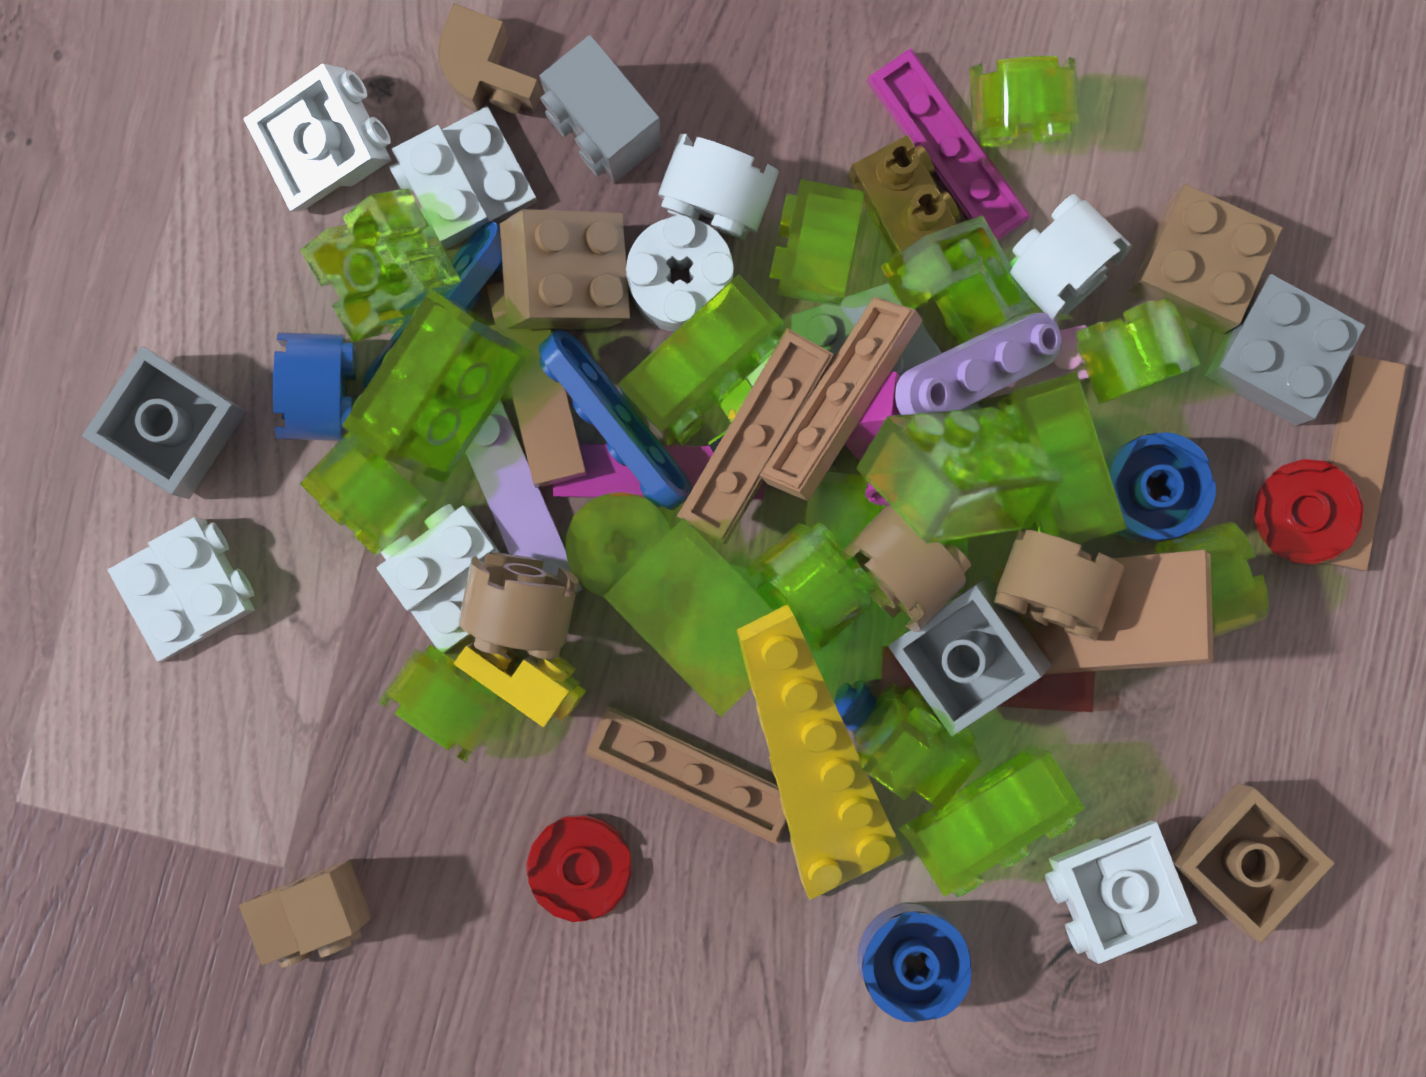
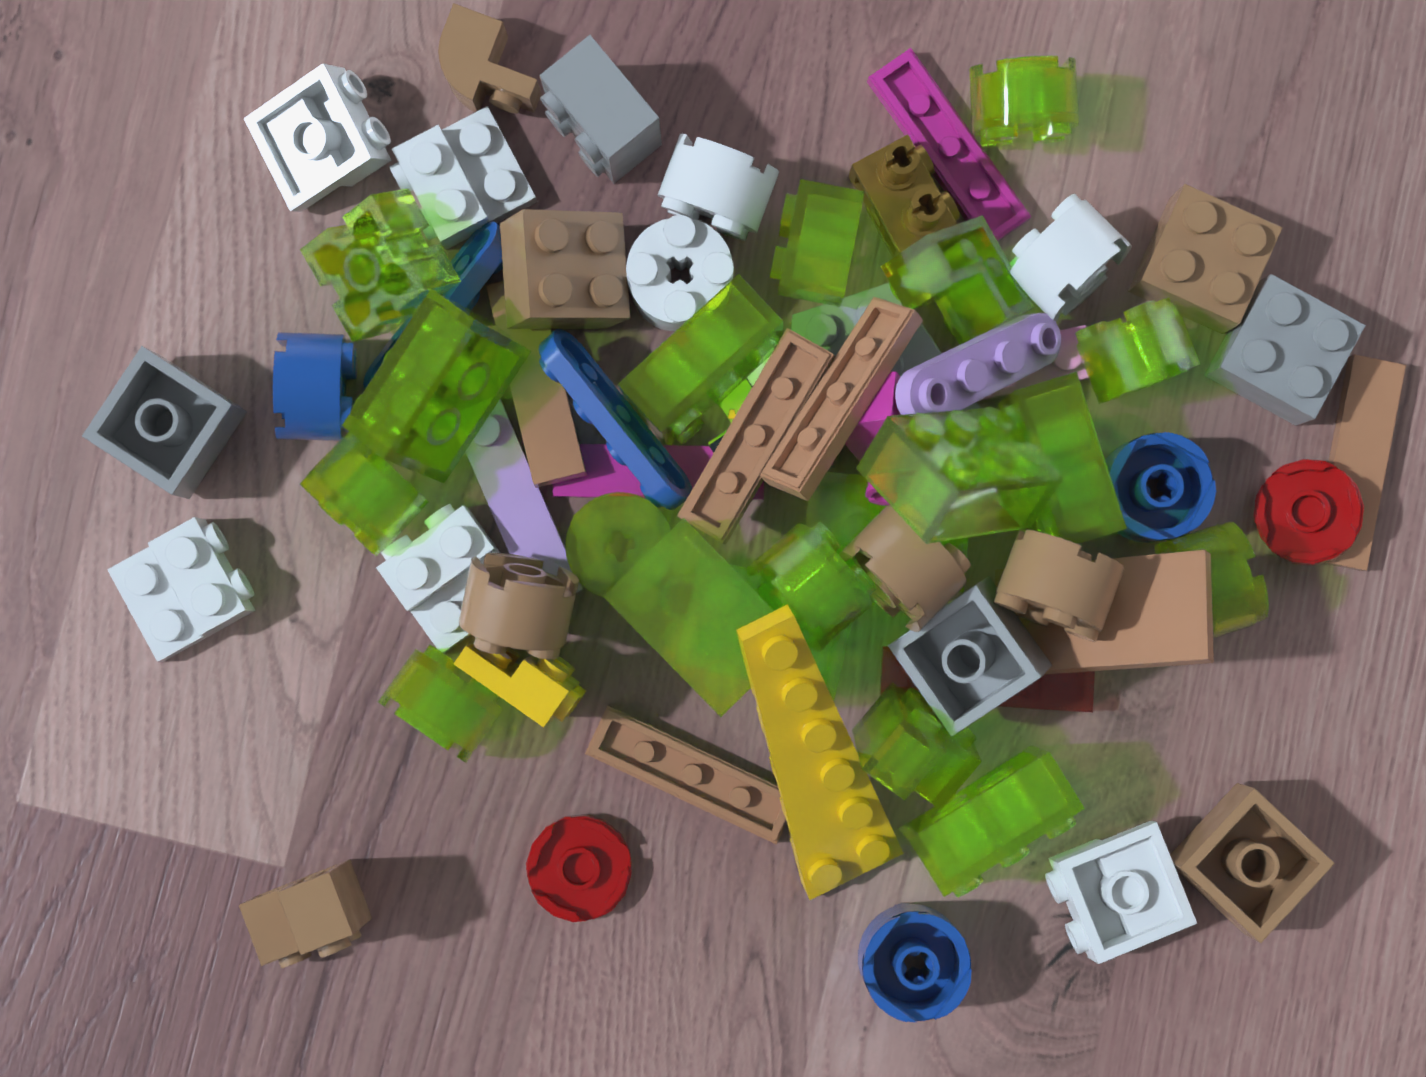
plate [832,680,877,731] -> none

